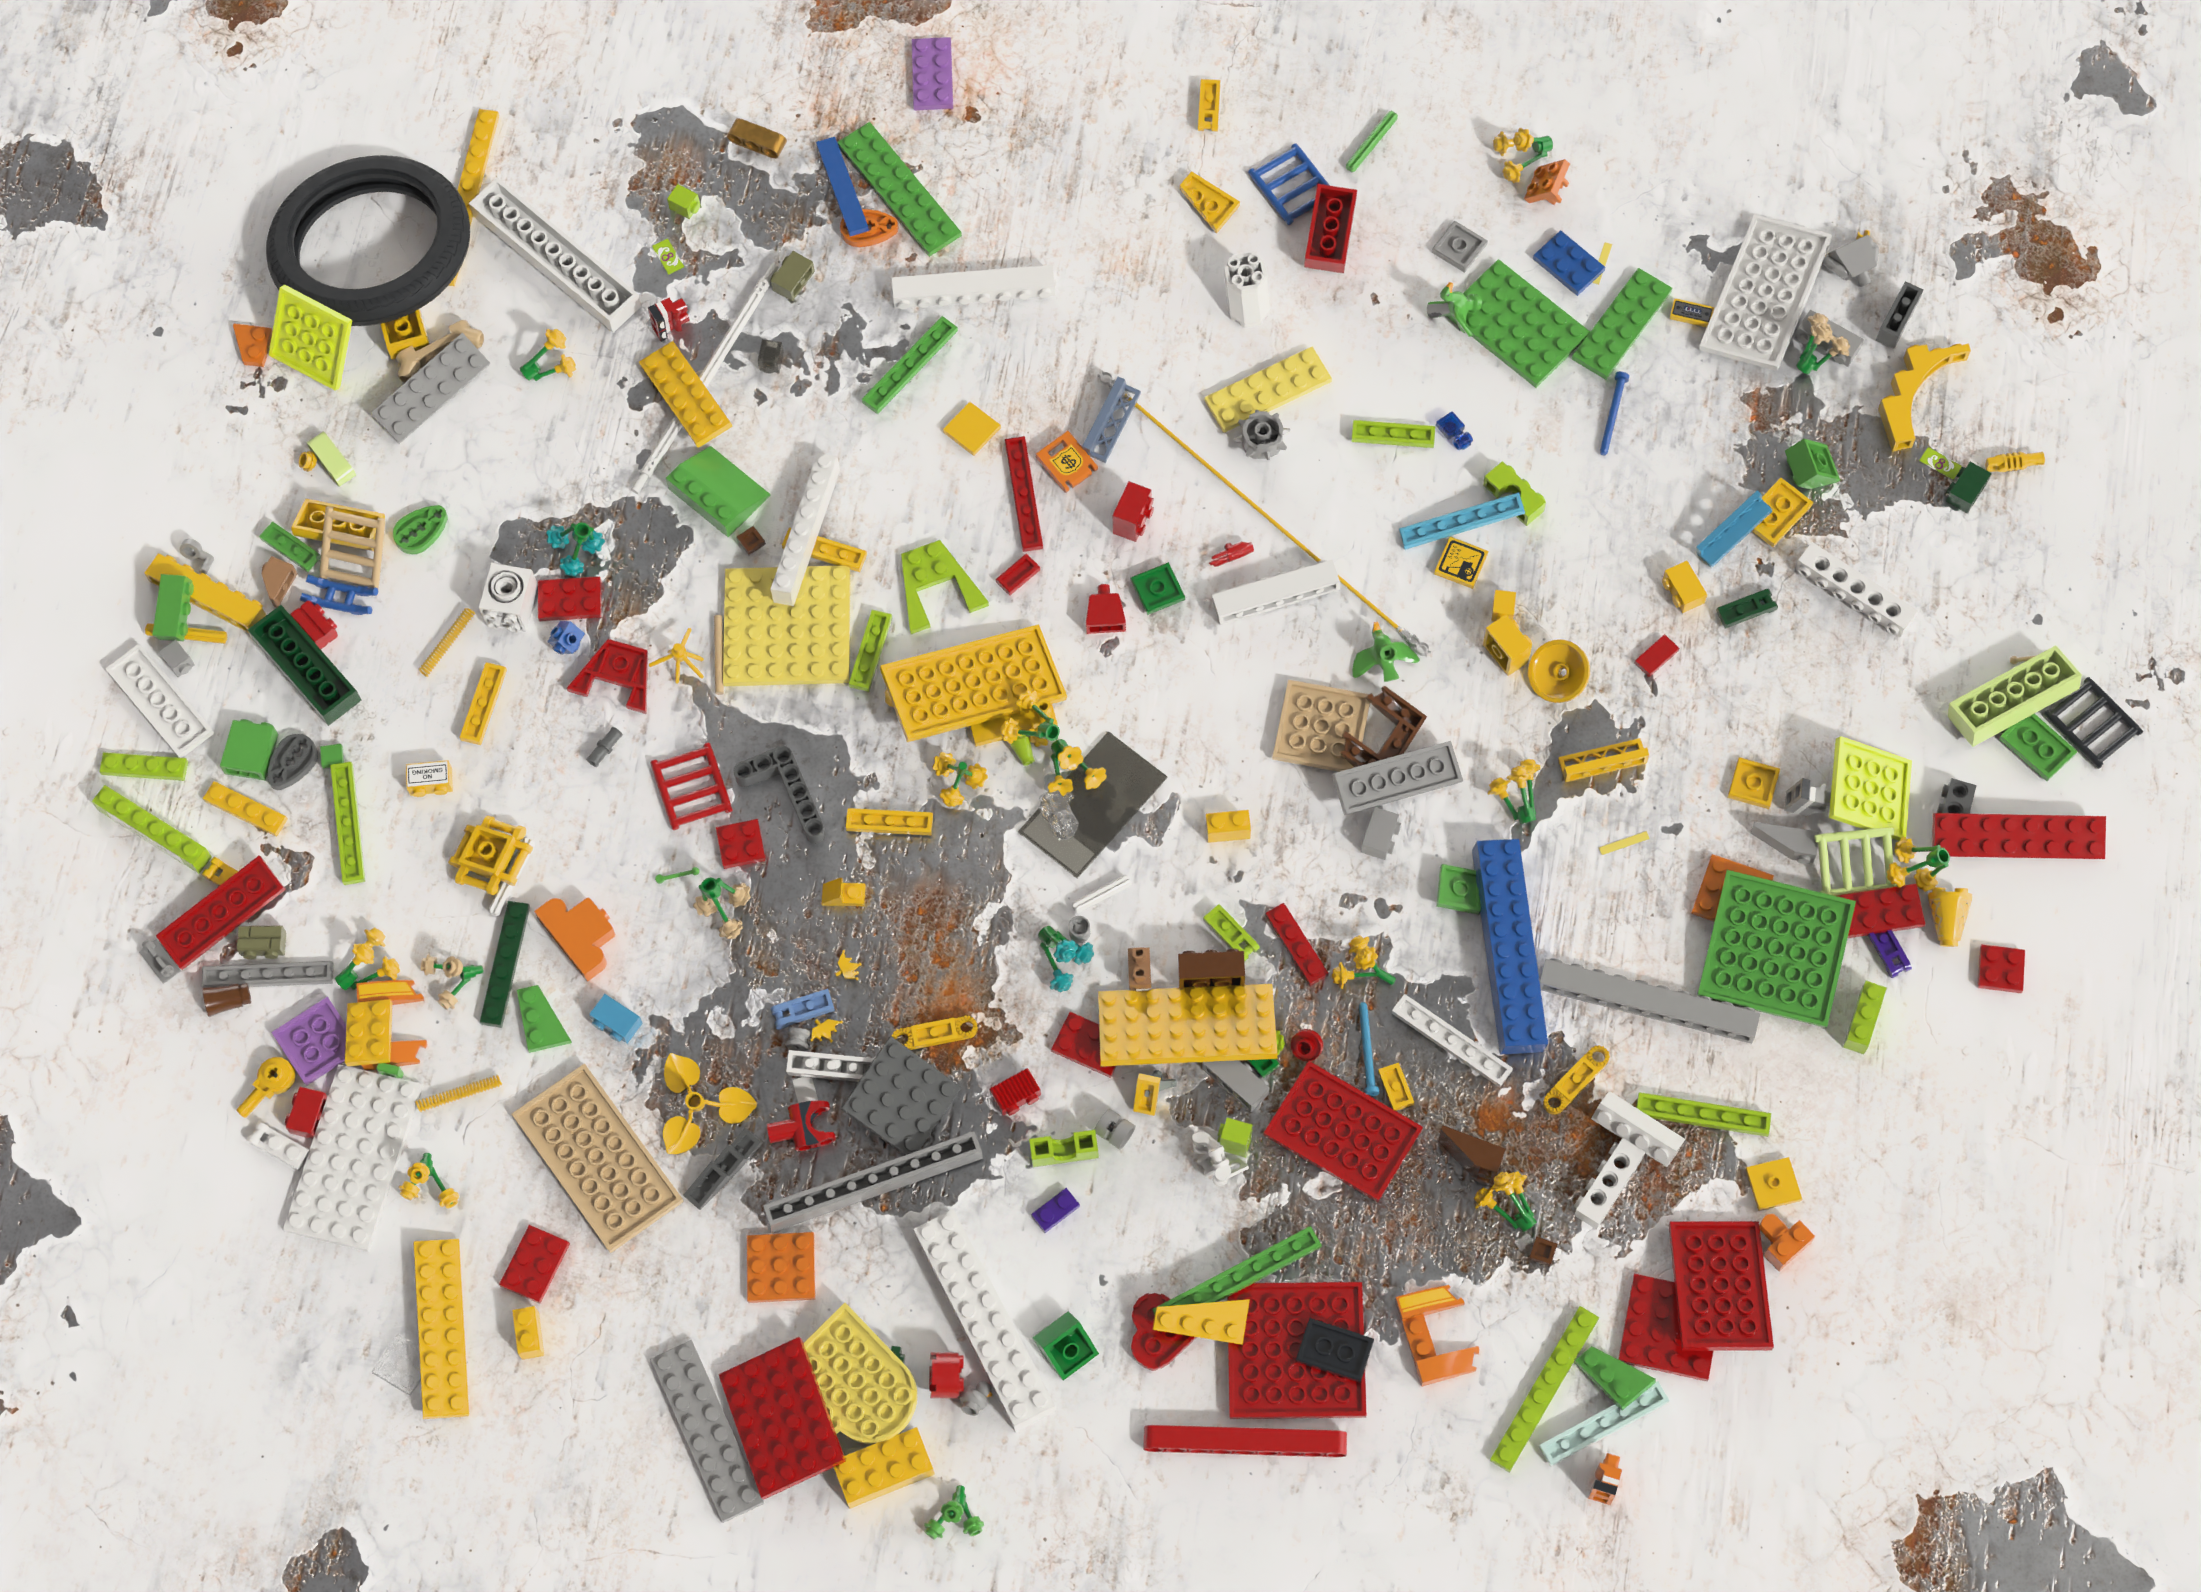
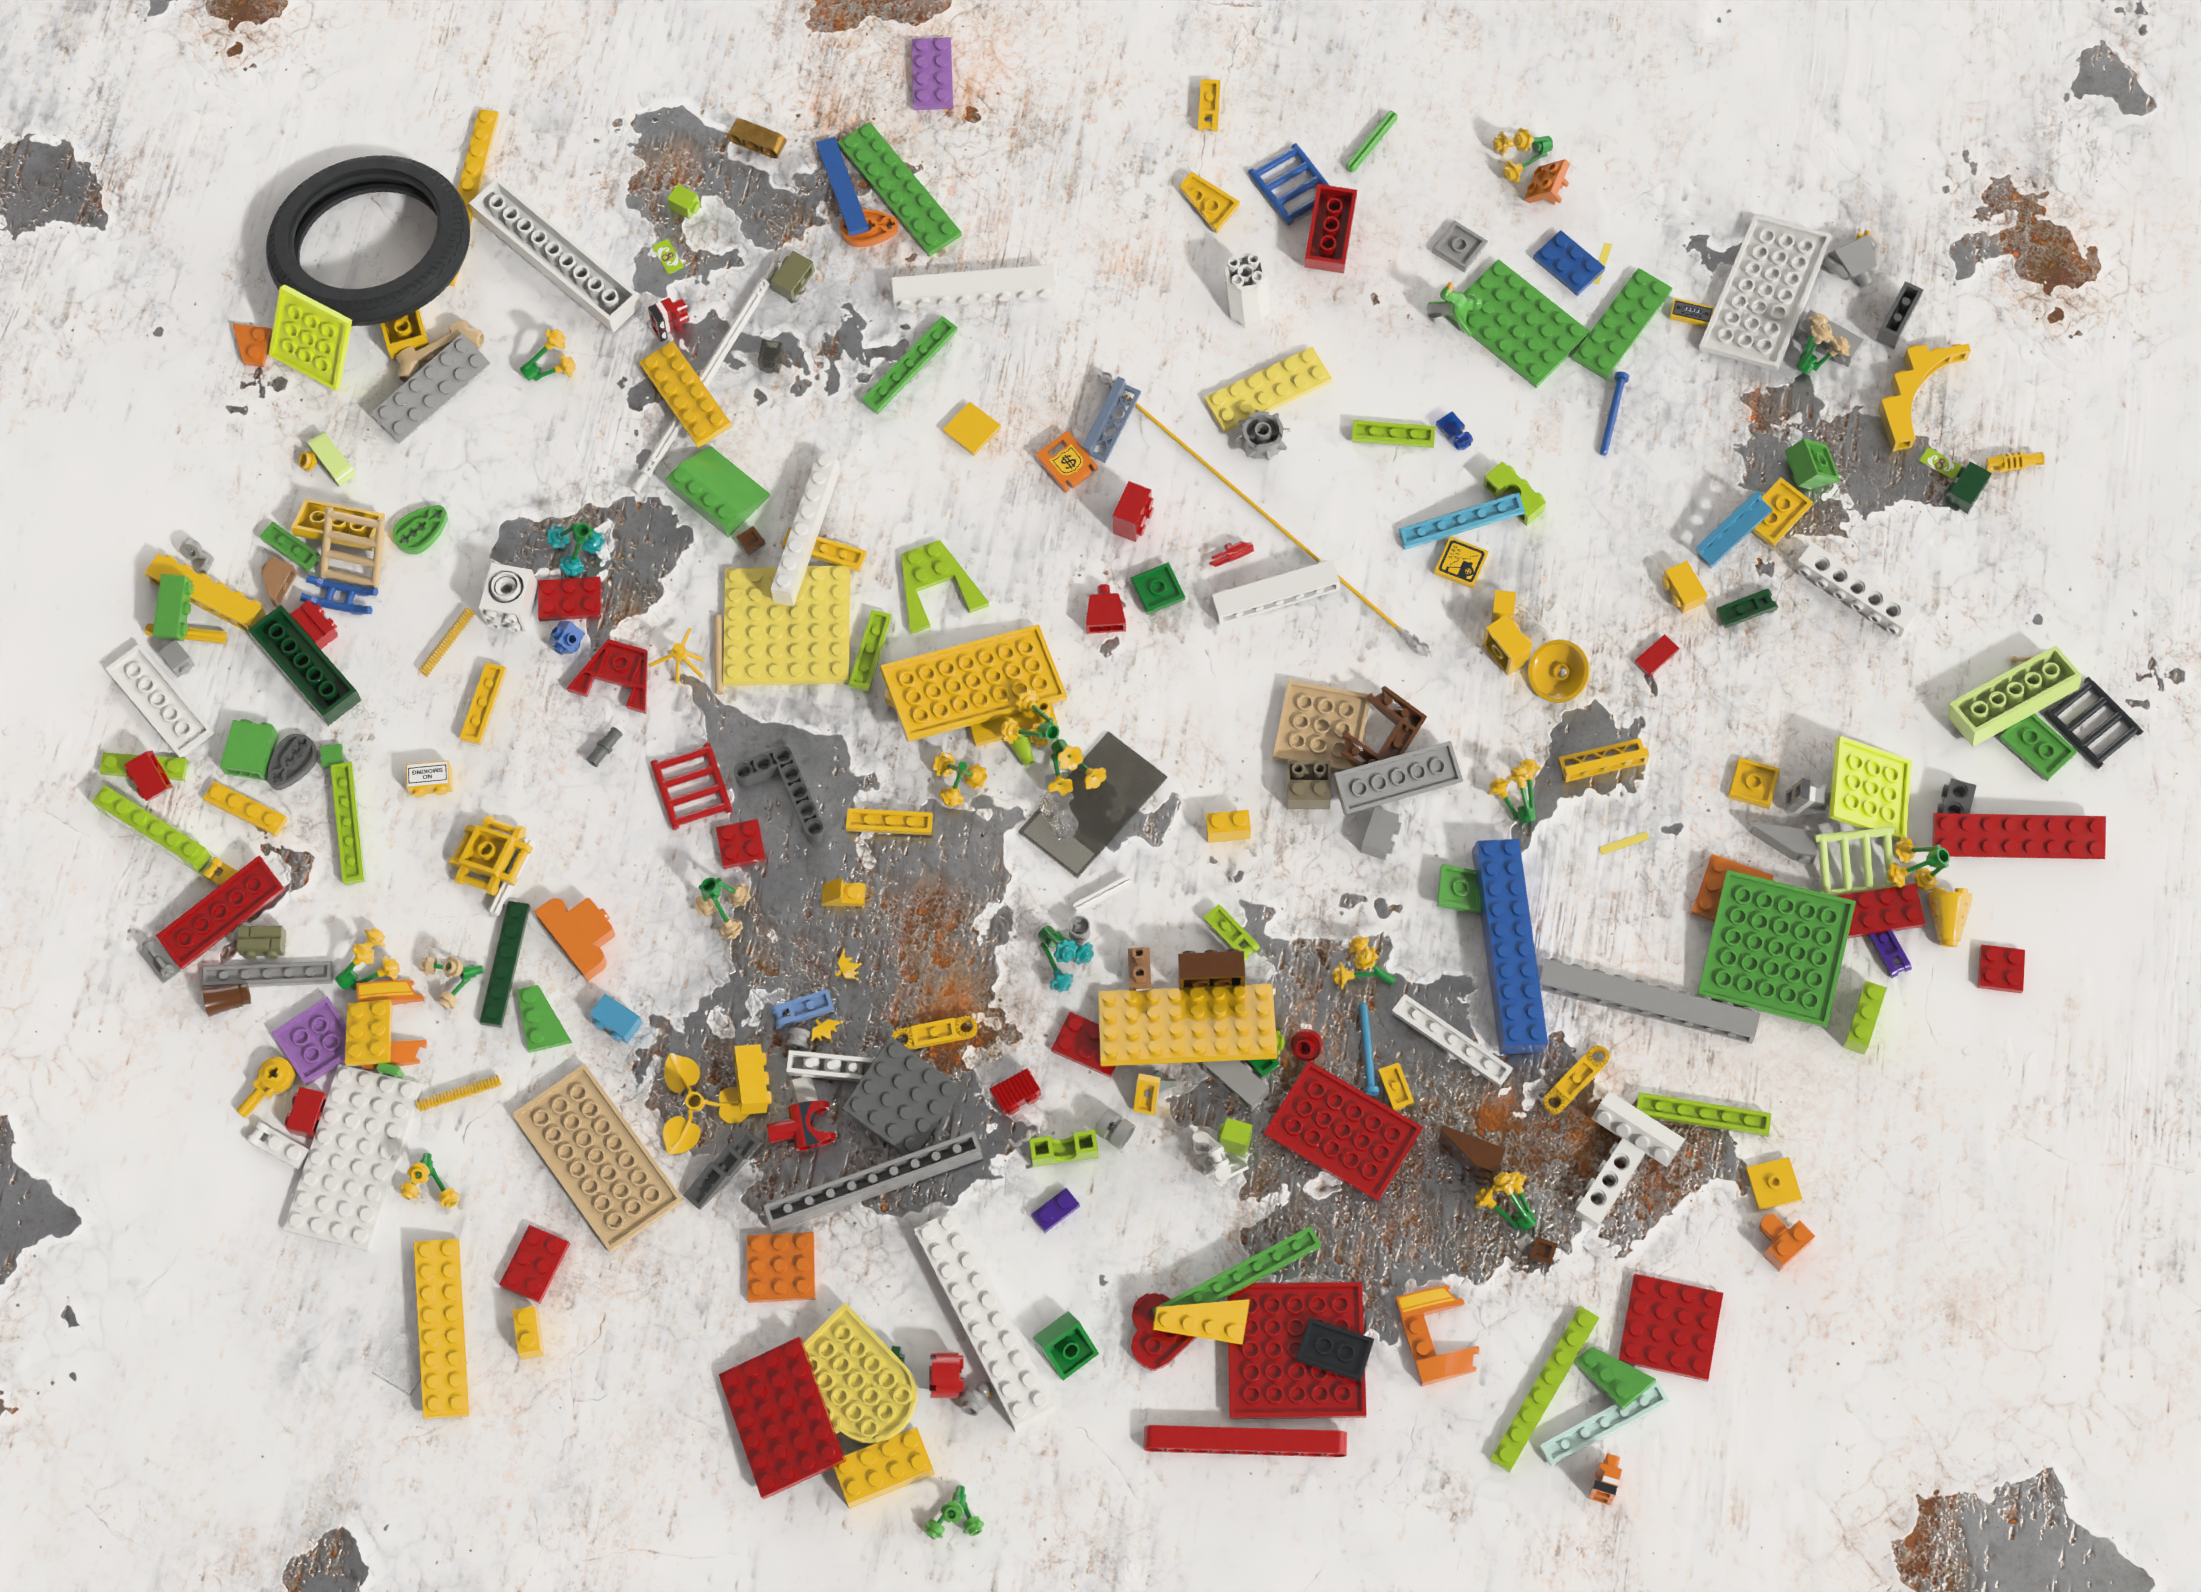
light grey plate [650,1340,765,1523] -> none
bright green hinge [655,867,700,884] -> none
red tile [996,553,1041,596] -> none
red tile [1005,436,1043,552] -> none
red plate [1265,903,1329,986] -> none
bright green animal [1352,622,1420,682] -> none
red plate [1668,1221,1774,1351] -> none
none -> red brick [124,750,173,801]
none -> yellow brick [733,1044,771,1115]
none -> dark tan slope [1287,760,1331,809]

